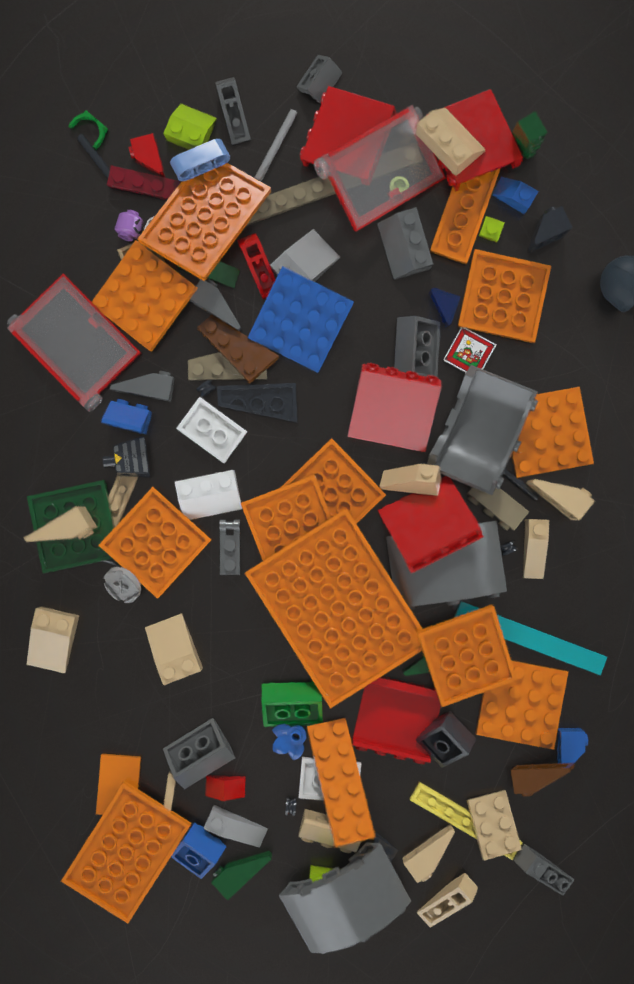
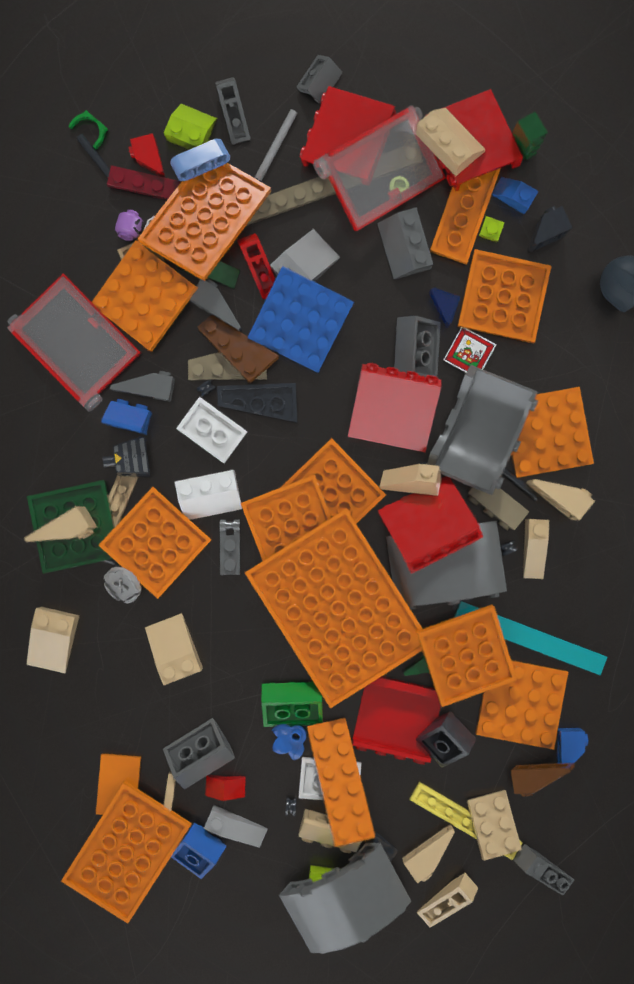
dark green slope [211,851,272,900] -> none

